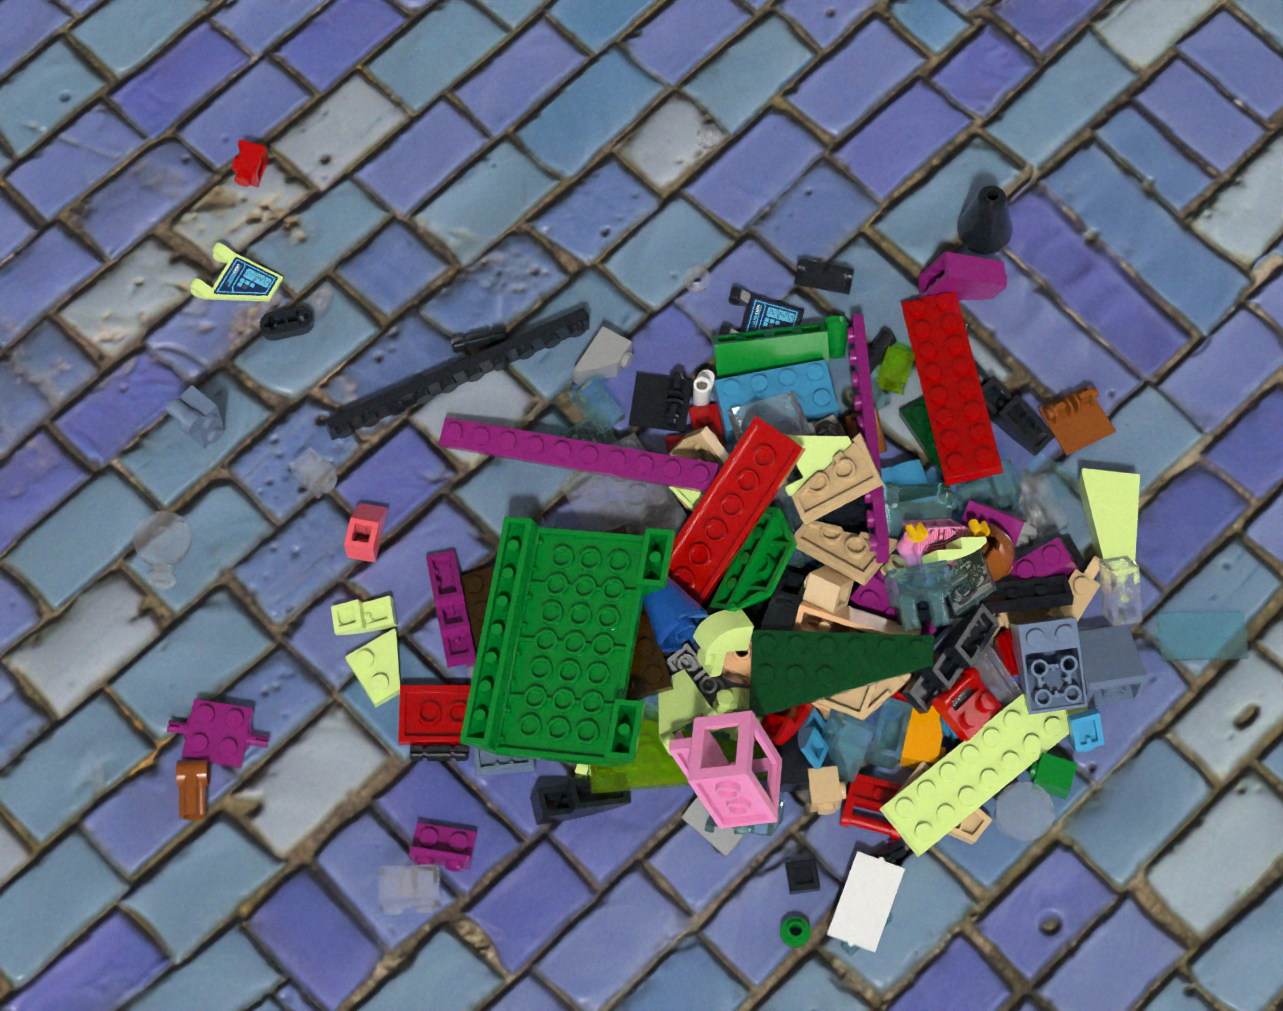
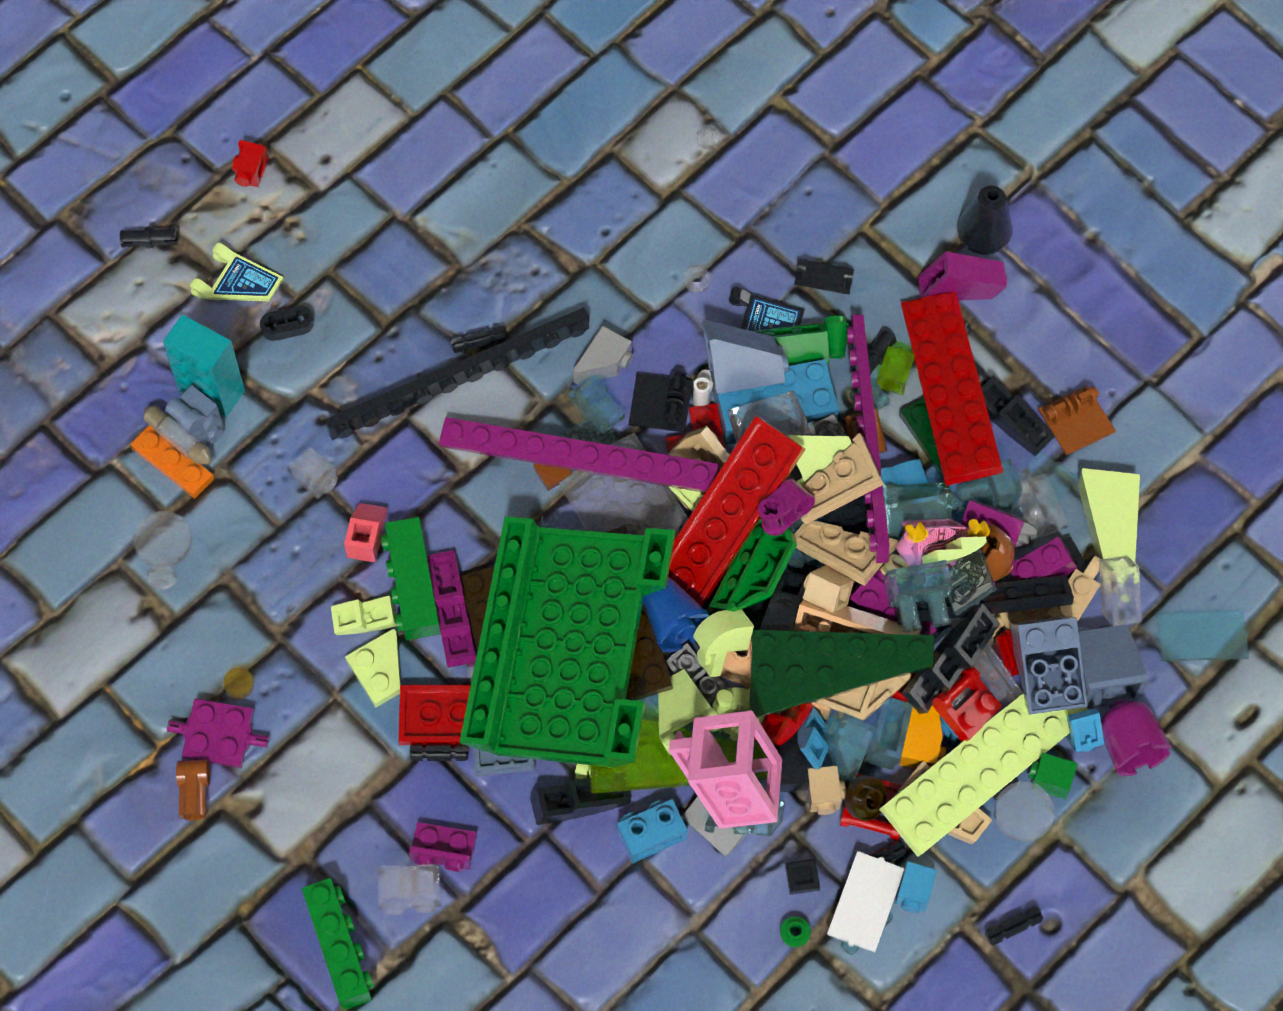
none -> black pin [120,226,179,249]
none -> orange plate [130,425,214,499]
none -> piece [143,405,211,464]
none -> teal brick [163,314,245,418]
none -> clear yellow tile [223,668,254,699]
none -> green brick [301,878,374,1011]
none -> green brick [381,517,441,641]
none -> dark orange tile [533,464,573,491]
none -> dark azure brick [617,799,688,864]
none -> sand blue slope [702,320,789,394]
none -> magenta piece [758,479,815,536]
none -> dark brown plate [845,775,887,821]
none -> dark azure brick [895,861,937,913]
none -> black axle [985,906,1043,945]
none -> magenta cylinder [1101,700,1172,776]

